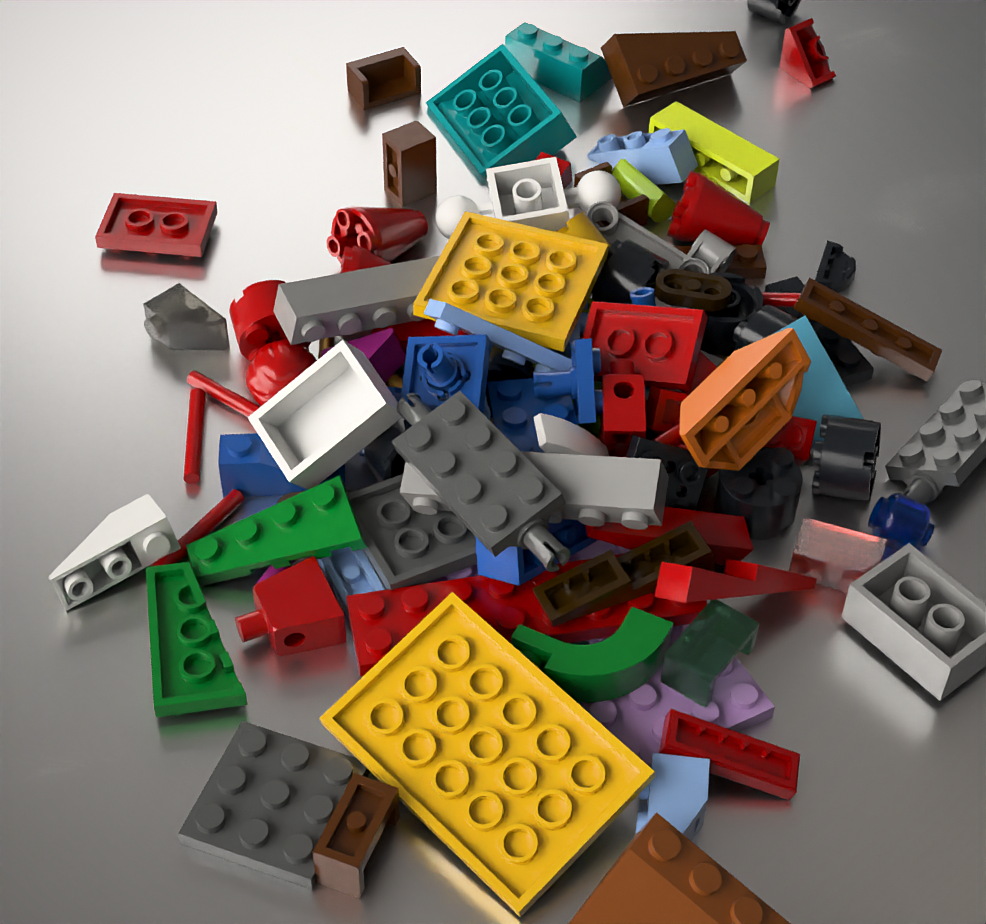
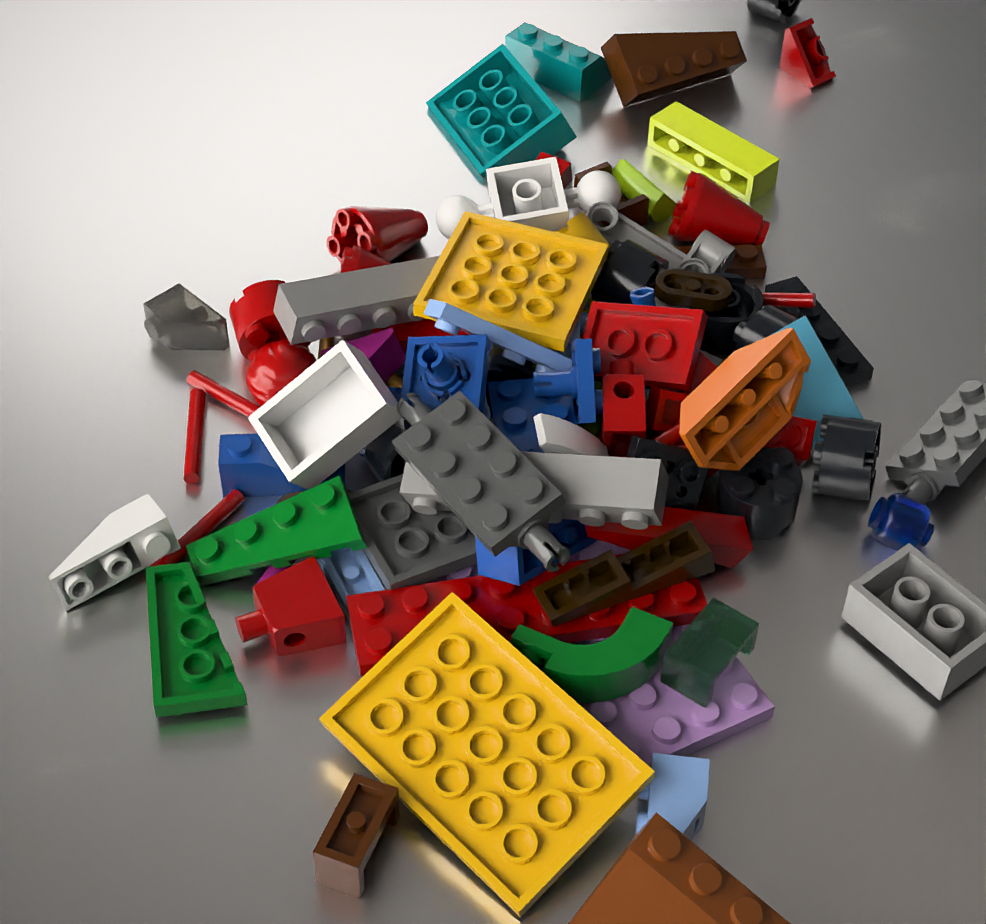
red plate [95,193,218,257] -> none
dark grey plate [178,721,370,889] -> none
reddish brown panel [346,47,421,110] -> none
reddish brown panel [382,121,437,207] -> none
light blue slope [587,128,698,185] -> none
red slope [655,559,817,603] -> none
red plate [659,709,800,800] -> none
clear red brick [789,517,887,594] -> none
reddish brown plate [793,278,942,382] -> none
black tile [815,240,856,293] -> none

